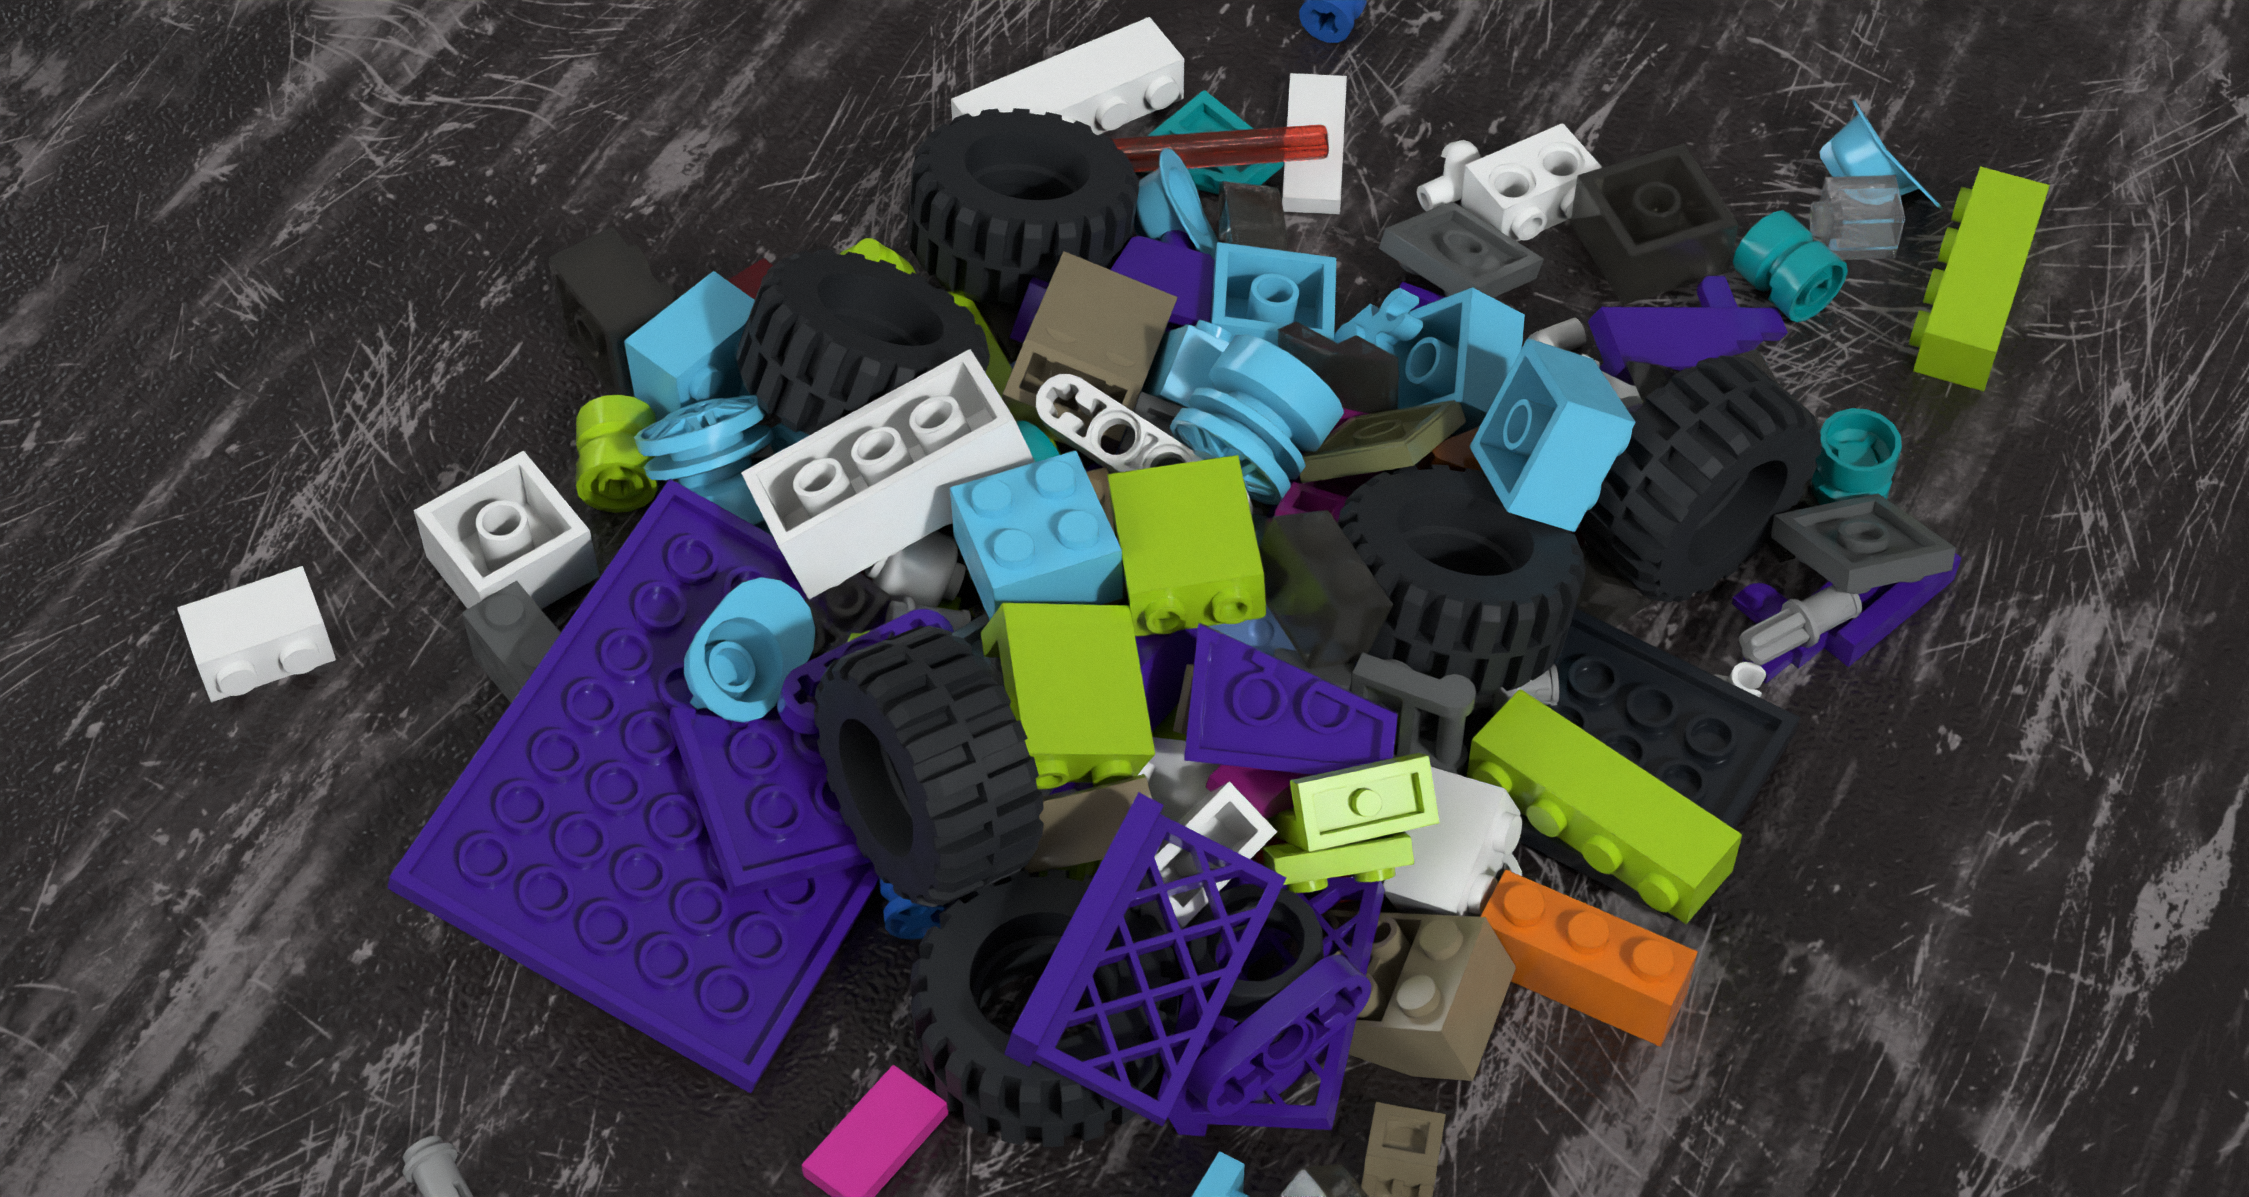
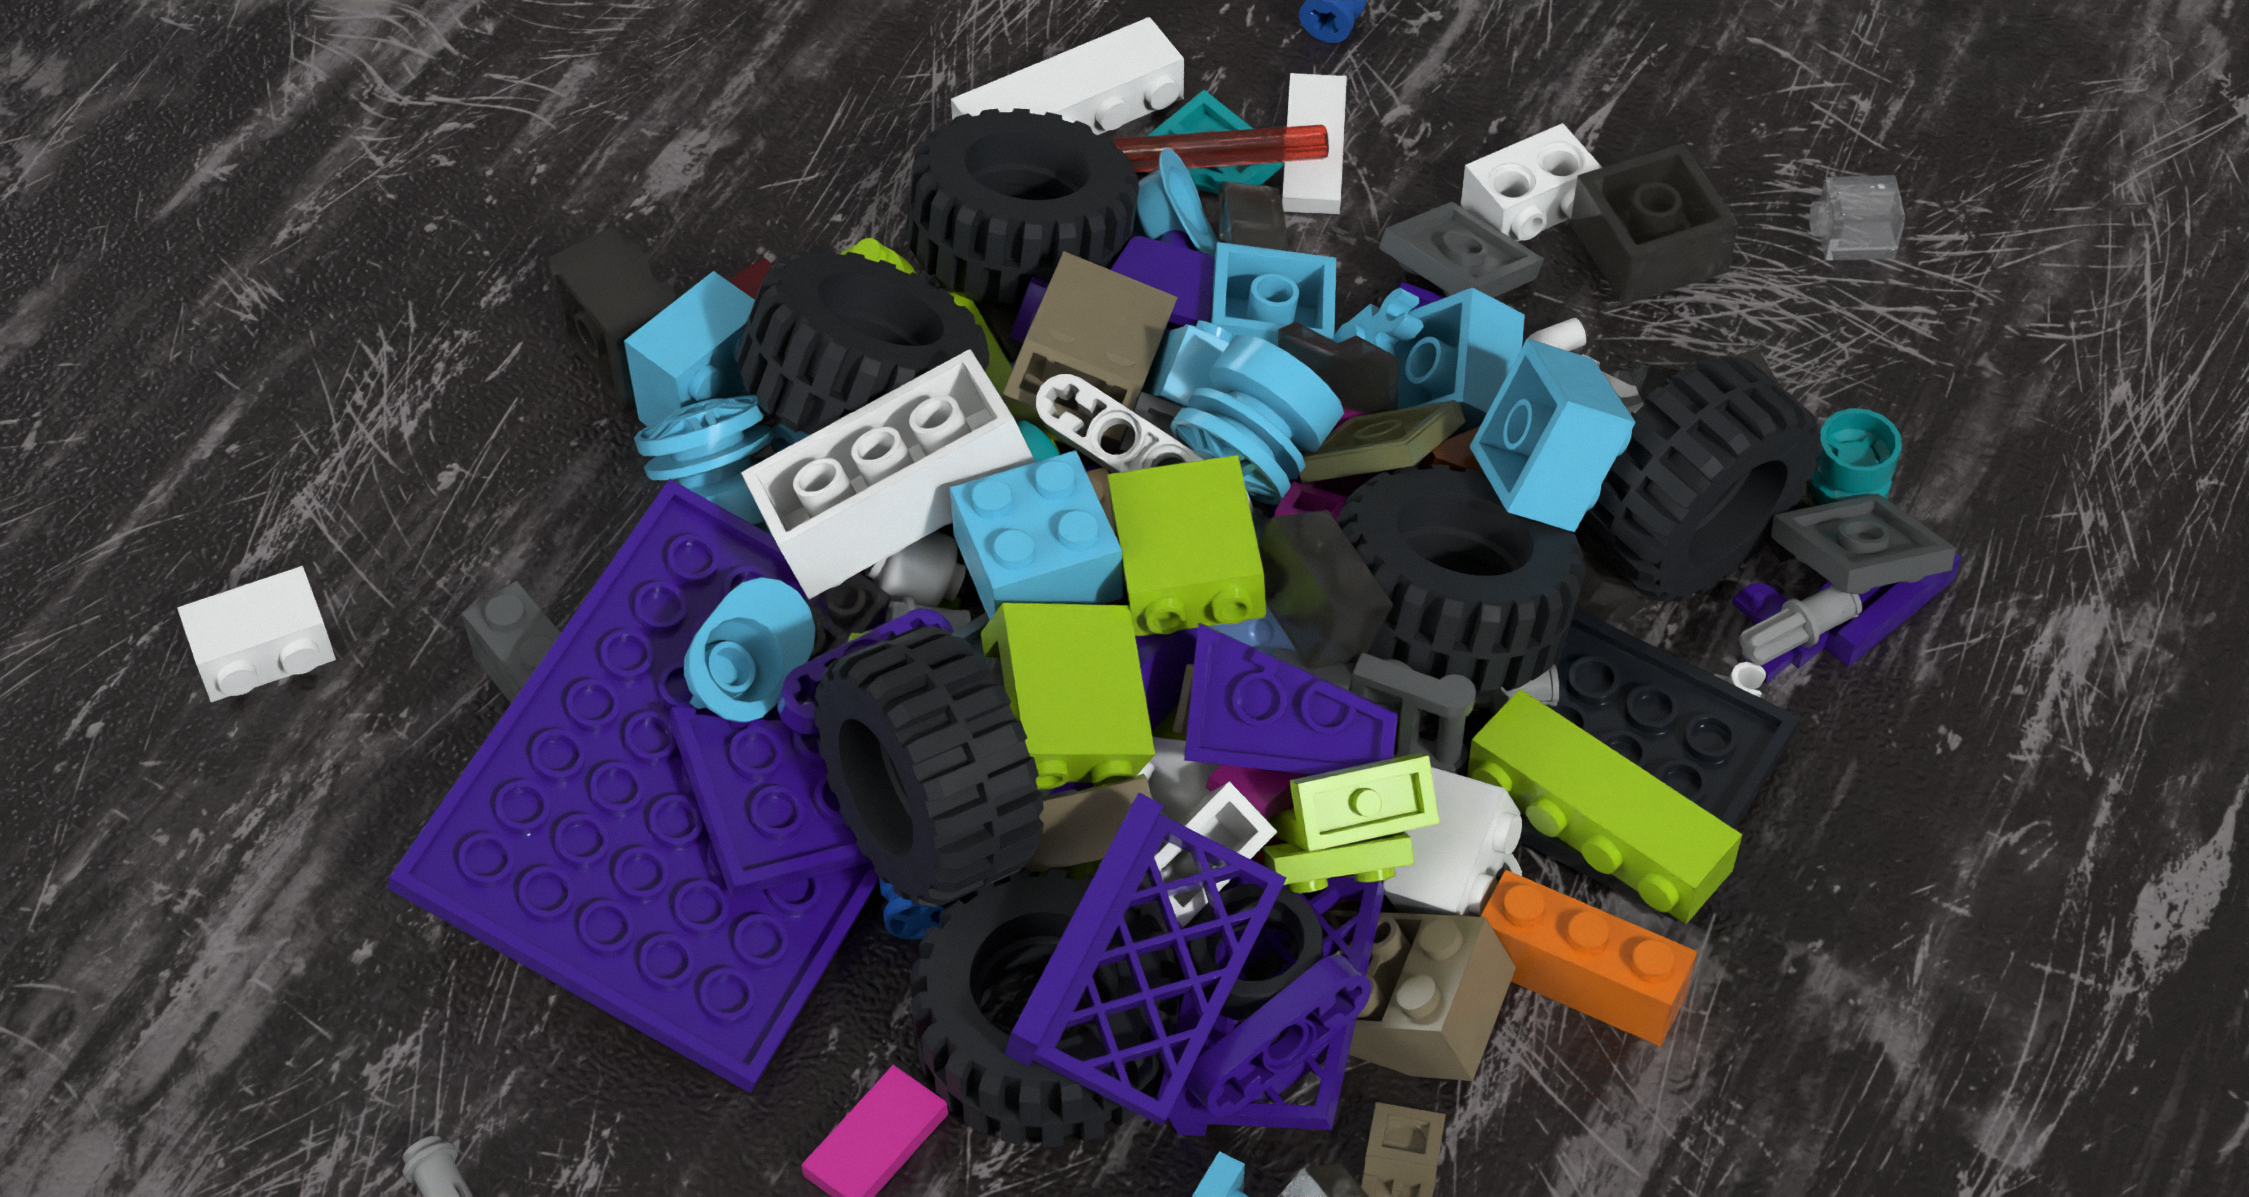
white brick [413,451,600,609] -> none
lime wheel [576,395,658,513] -> none
white arm [1417,140,1481,212] -> none
dark purple piece [1588,276,1788,386] -> none
teal wheel [1733,210,1848,322] -> none
medium azure piece [1820,99,1943,210] -> none
lime brick [1909,166,2050,392] -> none

